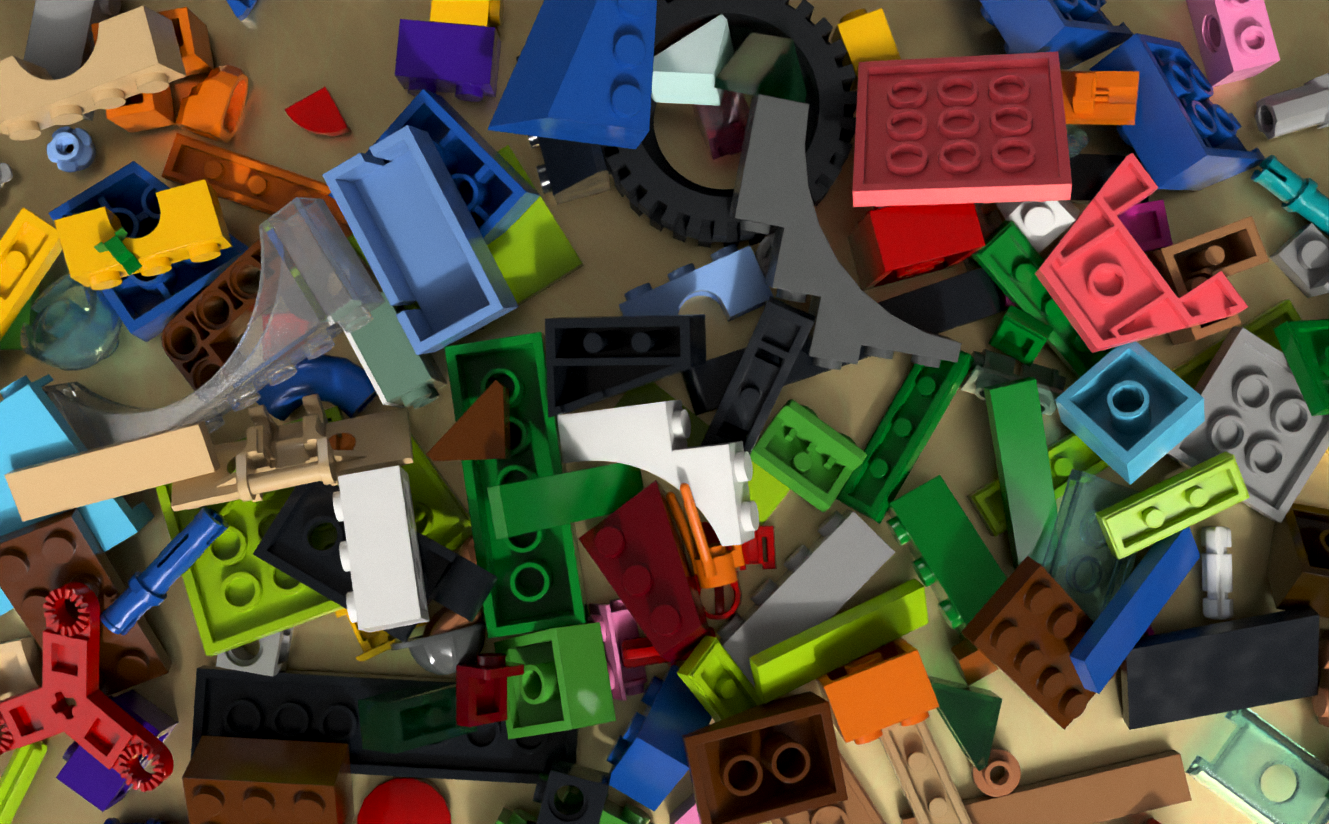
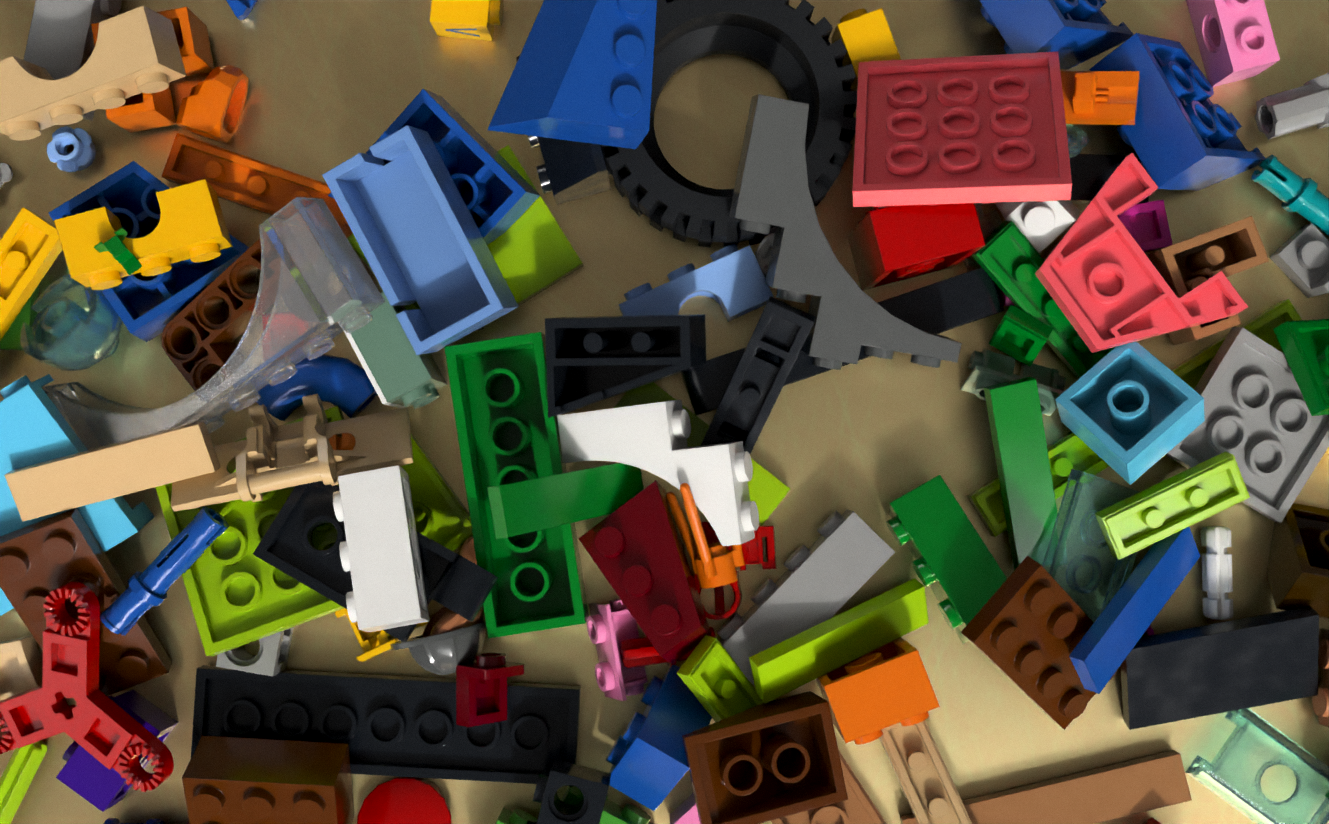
red tile [284,87,351,137] -> none
clear green slope [358,683,478,754] -> none
dark purple brick [395,19,501,102] -> none
reddish brown slope [426,380,511,461] -> none
bright green slope [494,622,616,739] -> none
light aqua slope [651,14,734,106] -> none
clear pink brick [692,72,749,160] -> none
slope [714,32,807,103] -> none
bright green bracket [750,399,867,513] -> none
green tile [836,350,975,524] -> none
clear green slope [928,675,1002,771] -> none
dark orange tile [951,639,998,686] -> none
nougat plate [971,747,1021,797] -> none

